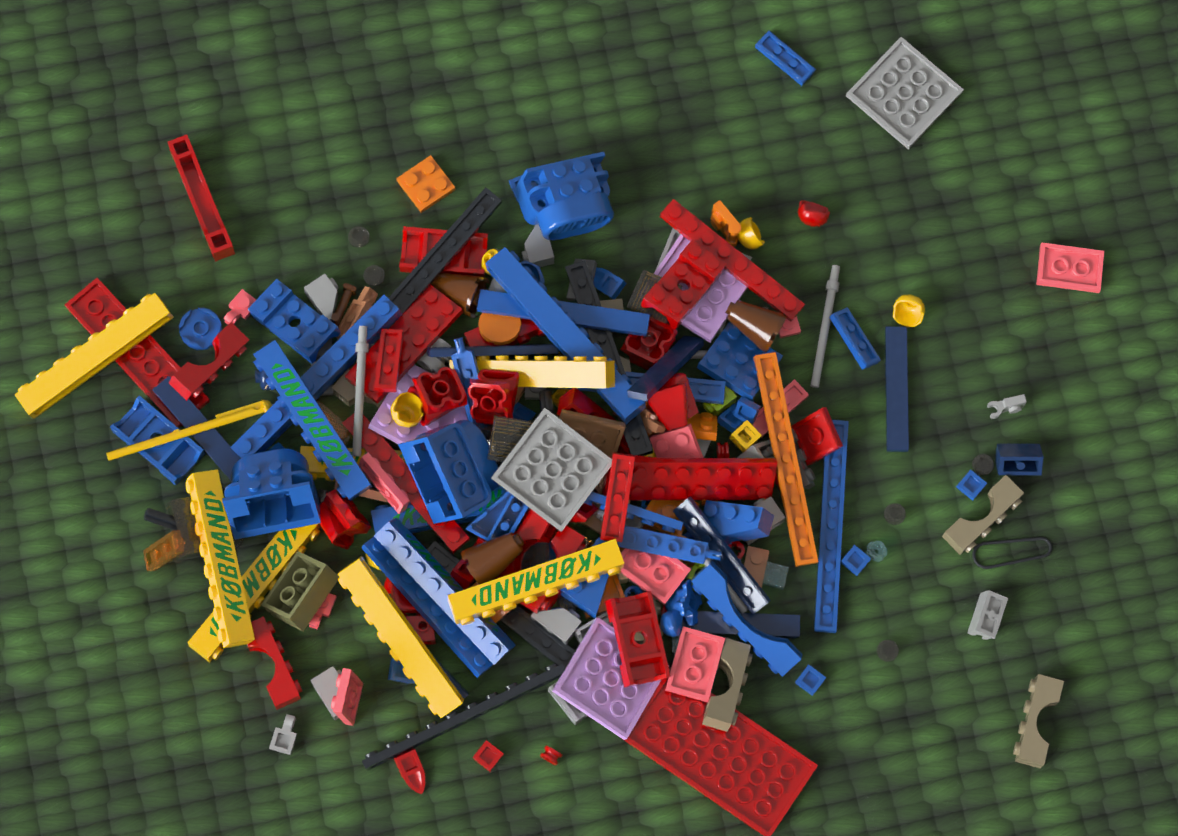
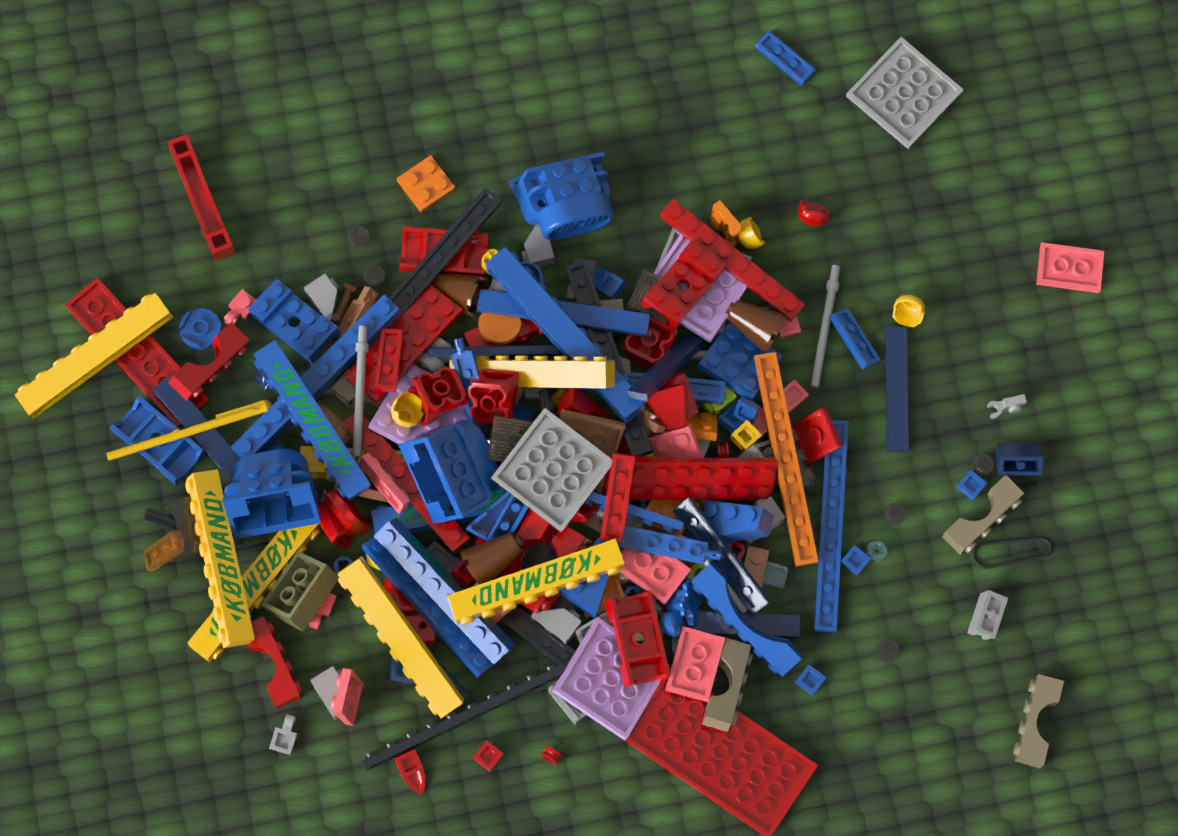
none -> blue bush [334,556,352,575]

